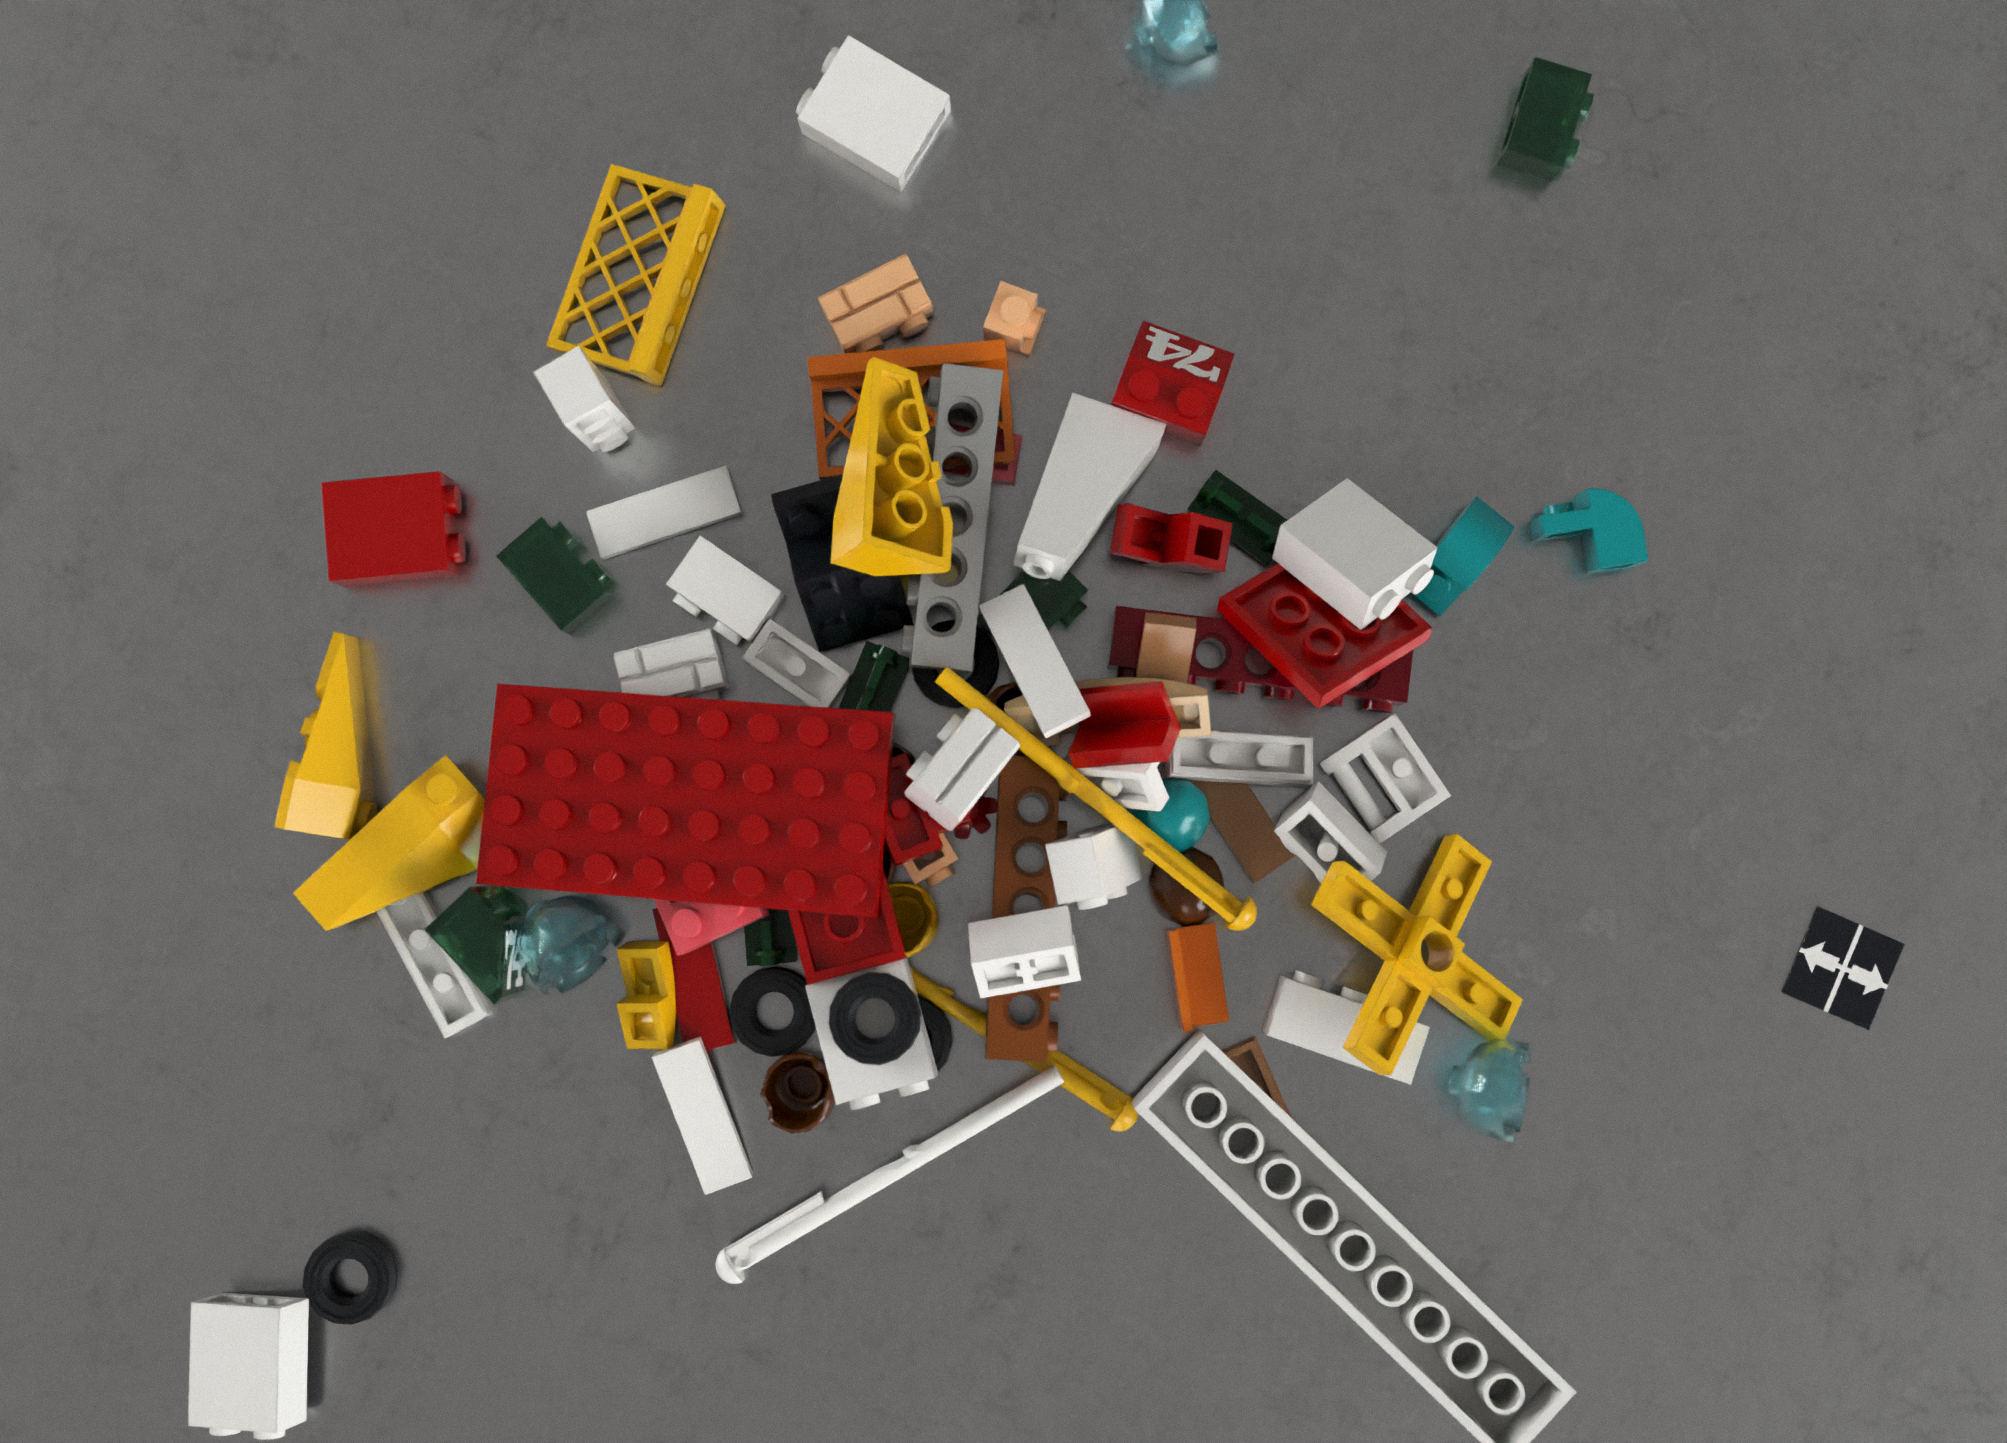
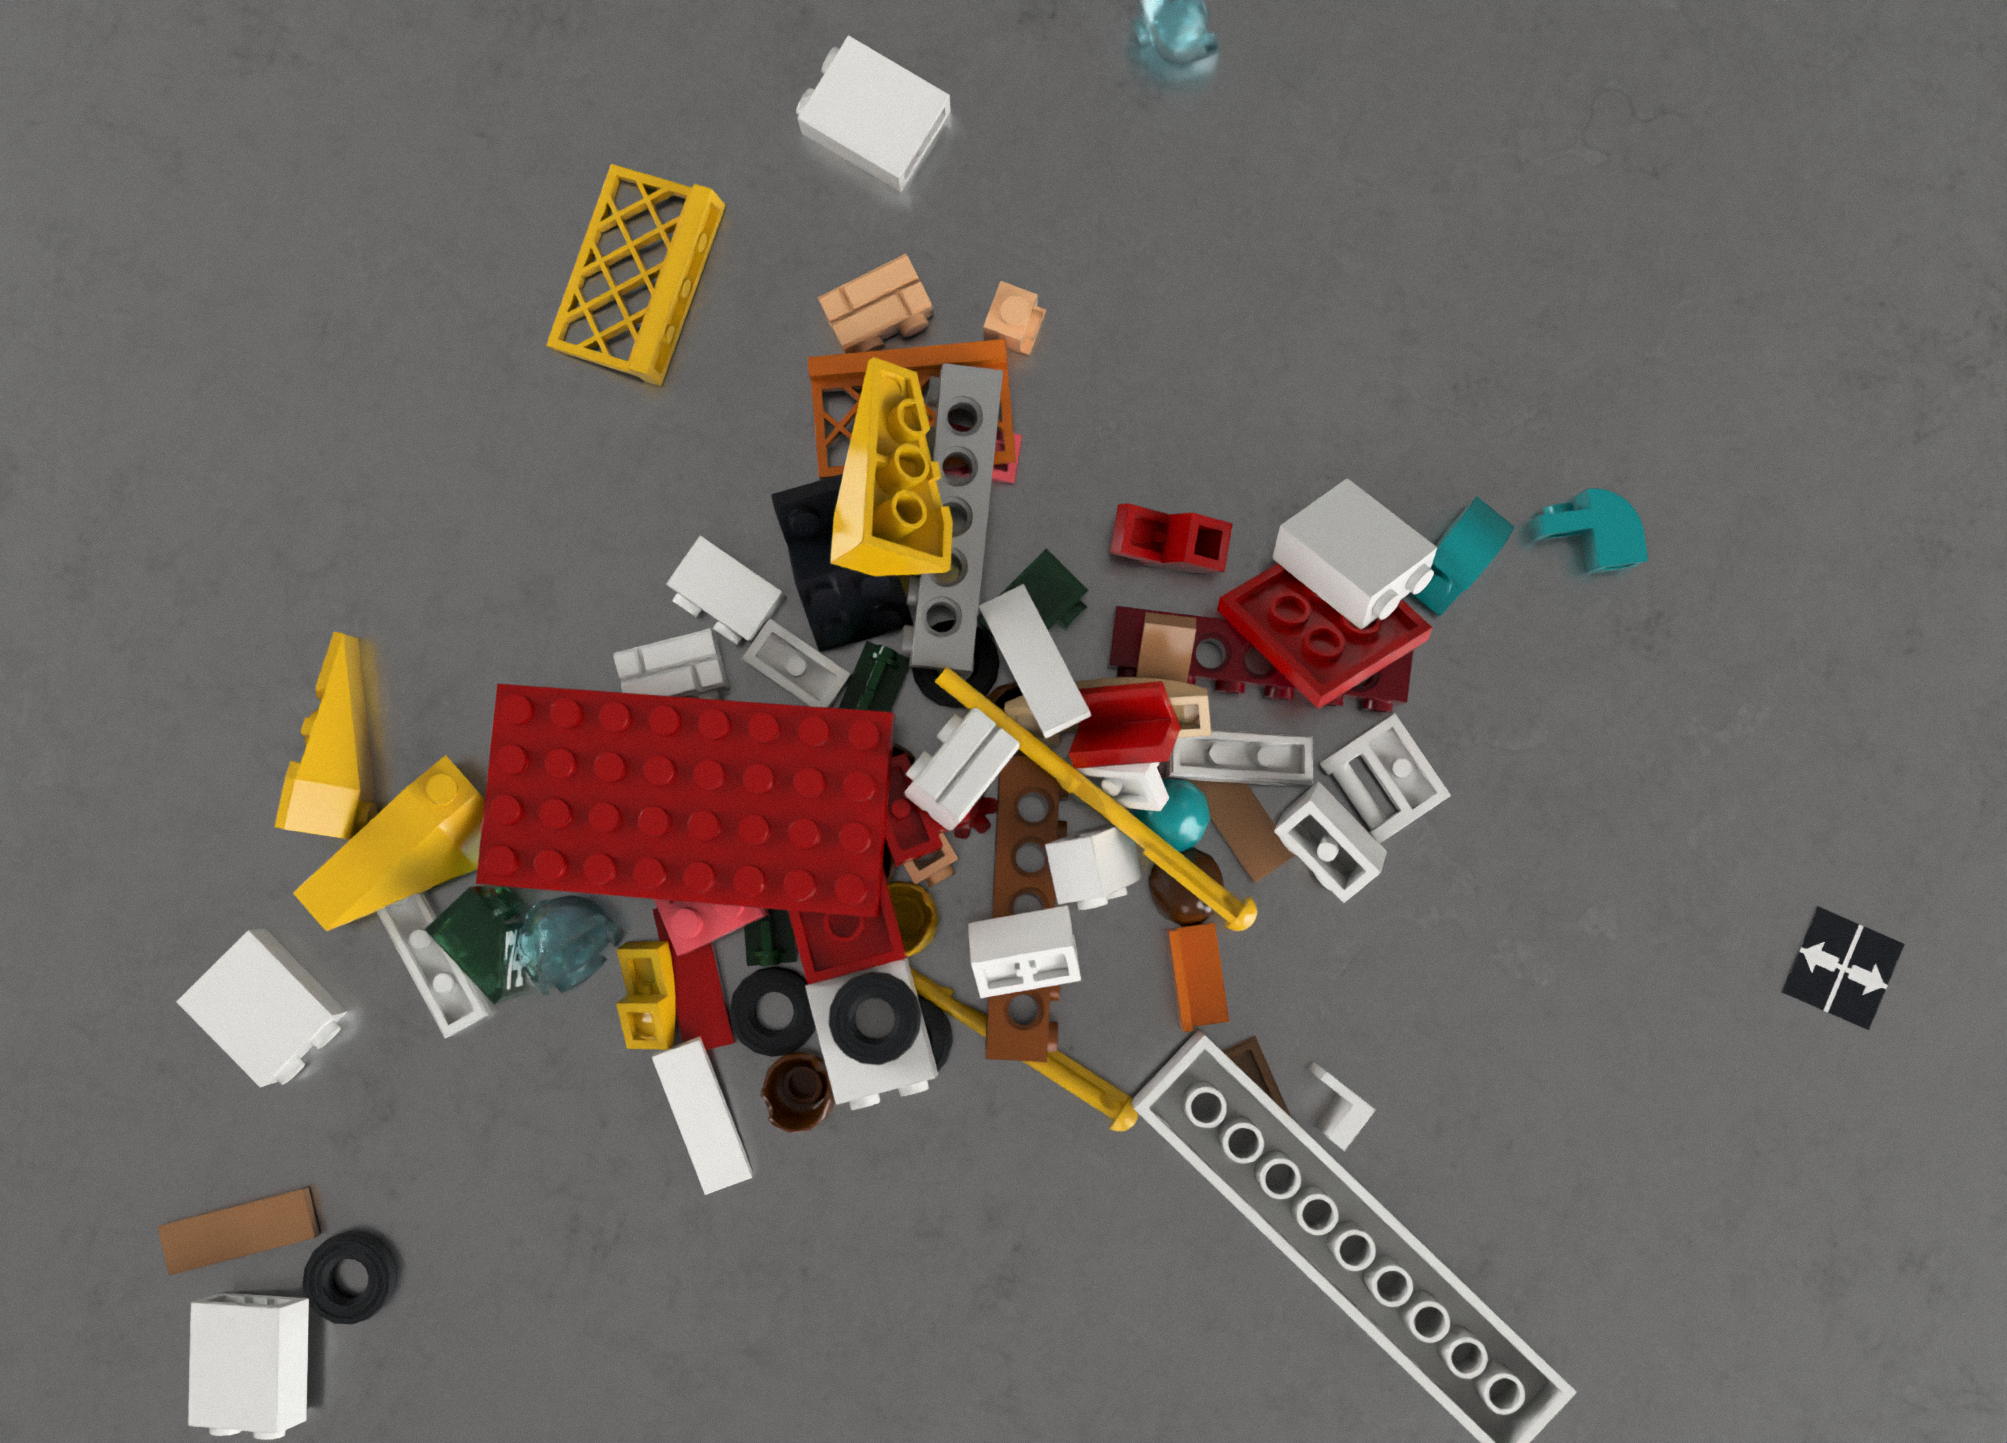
red brick [321,471,466,587] -> none
clear green brick [496,517,615,635] -> none
white brick [534,346,635,452] -> none
white tile [586,465,743,560] -> none
white bar [715,1065,1065,1284] -> none
white slope [1013,392,1166,581] -> none
red slope [1111,321,1234,446] -> none
dark green hinge [1187,469,1287,566] -> none
white brick [1262,970,1430,1085] -> none
yellow piece [1311,834,1523,1075] -> none
clear light blue cylinder [1449,1039,1532,1143] -> none
clear green brick [1496,57,1594,182] -> none
none -> medium nougat tile [157,1186,320,1275]
none -> white brick [176,928,347,1088]
none -> white panel [1307,1061,1376,1151]

